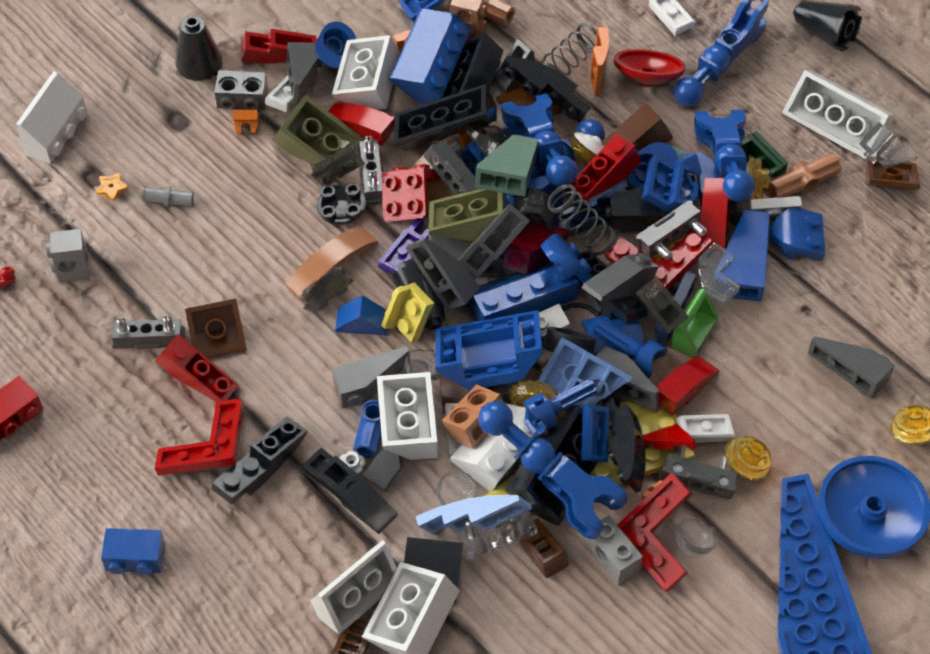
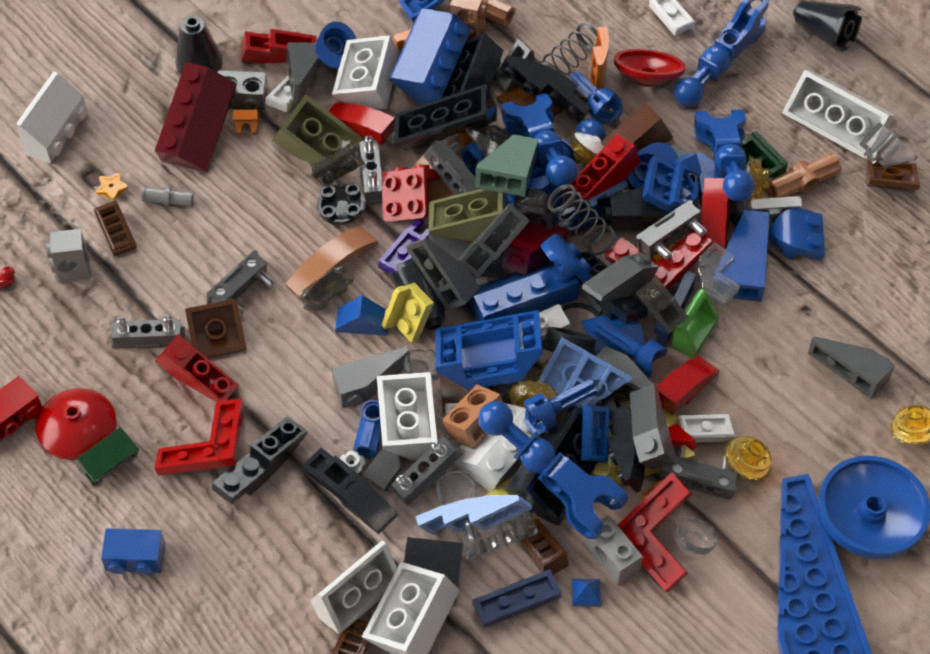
none -> red dish [35,388,117,460]
none -> dark green hinge [76,427,139,485]
none -> reddish brown slope [93,201,137,257]
none -> dark red slope [154,62,237,173]
none -> dark grey piece [207,250,275,315]
none -> dark grey piece [392,436,463,505]
none -> dark blue plate [472,569,562,628]
none -> blue piece [569,70,623,124]
none -> blue slope [572,579,601,606]
none -> dark grey slope [630,384,677,469]

